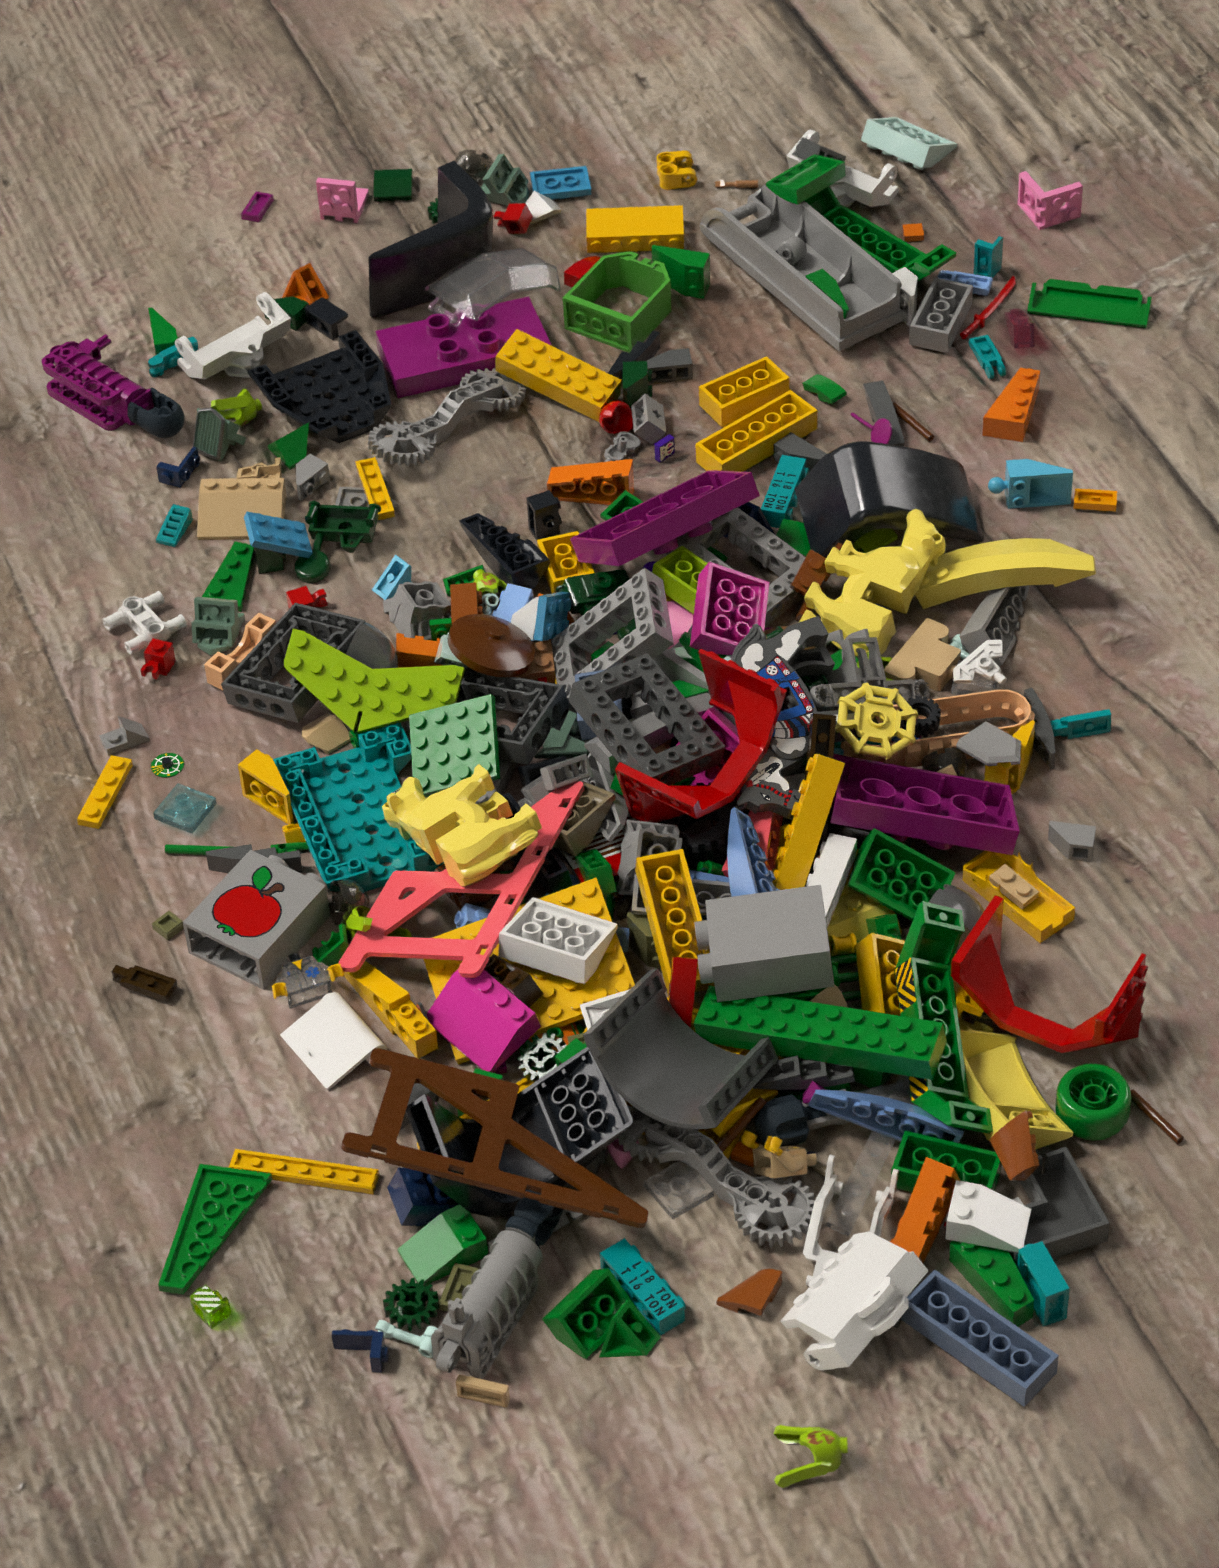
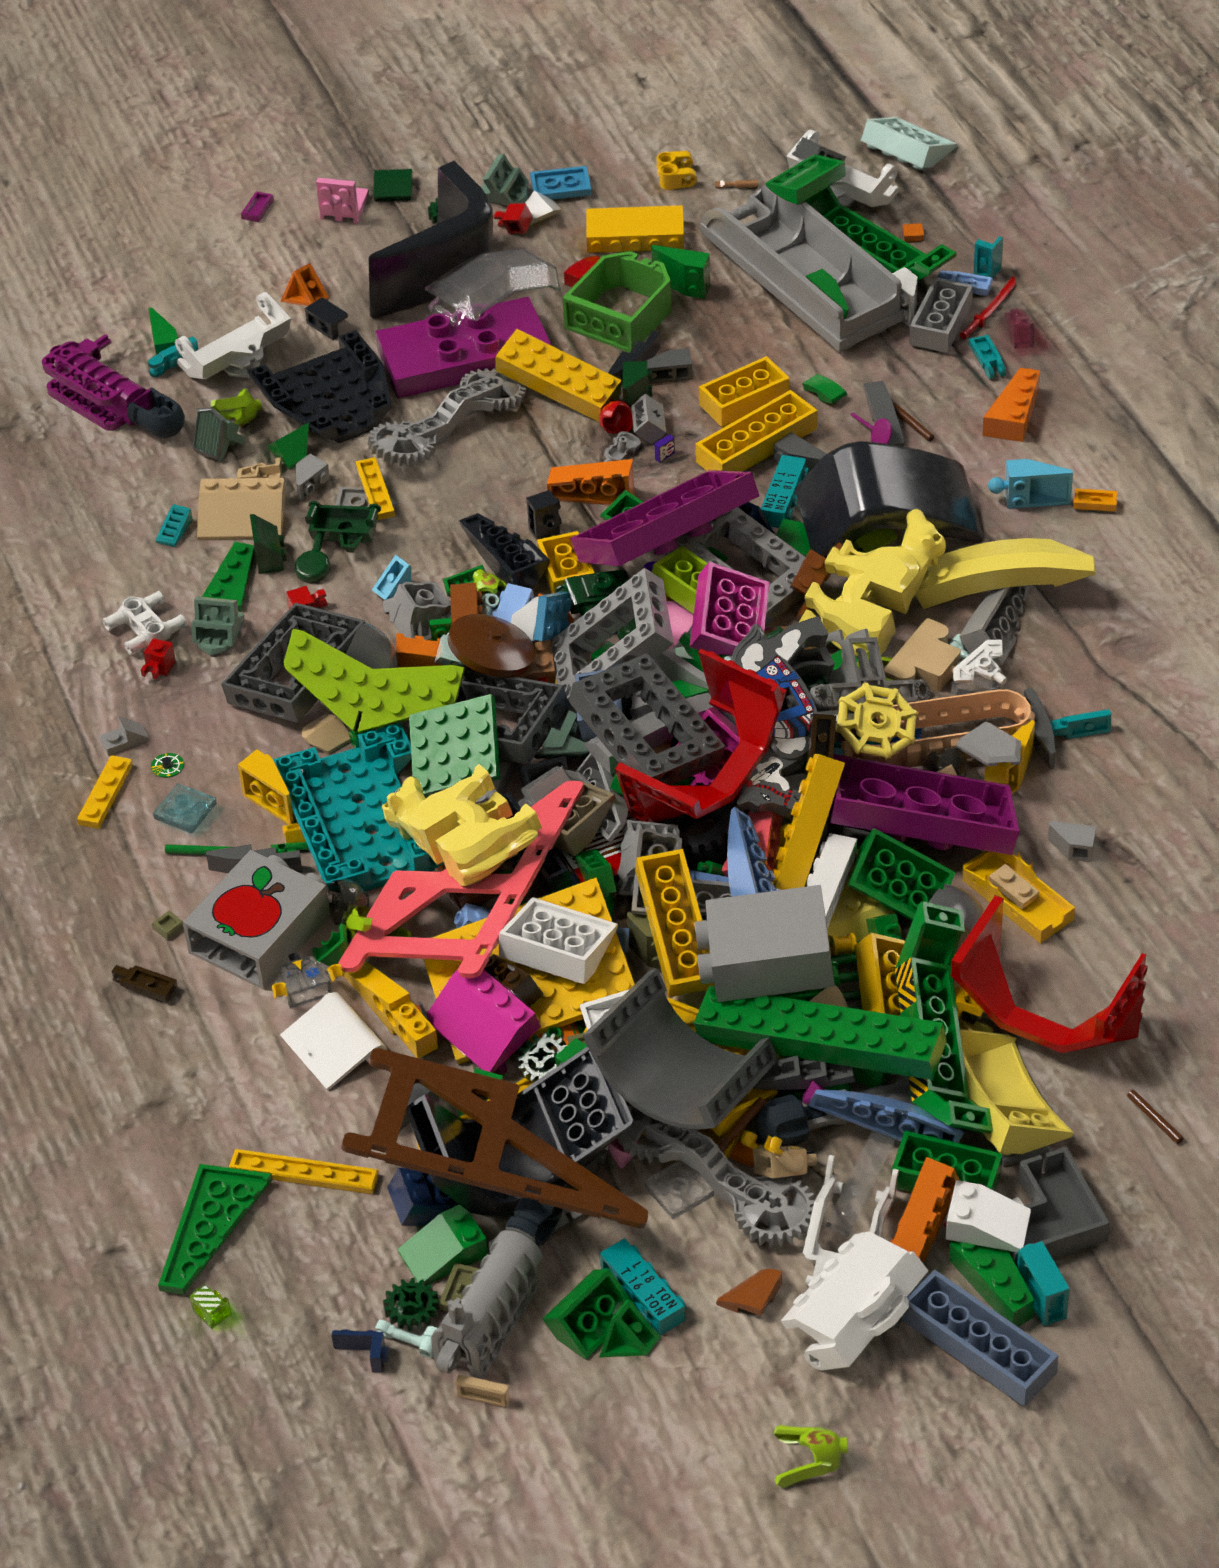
dark blue bracket [156,447,200,488] -> none
light nougat arch [204,613,276,690] -> none
dark azure plate [244,512,312,558] -> none
dark green slope [264,296,309,331] -> none
clear smoke cylinder [455,150,493,185] -> none
light grey slope [540,754,593,790] -> none
red slope [668,956,698,1028] -> none
light grey head [778,236,807,265] -> none
black tyre [900,696,941,738] -> none
dark orange slope [990,1111,1039,1181] -> none
bright pink bracket [1018,171,1083,230] -> none
green slope [1027,279,1152,328] -> none
green wheel [1055,1064,1131,1140] -> none

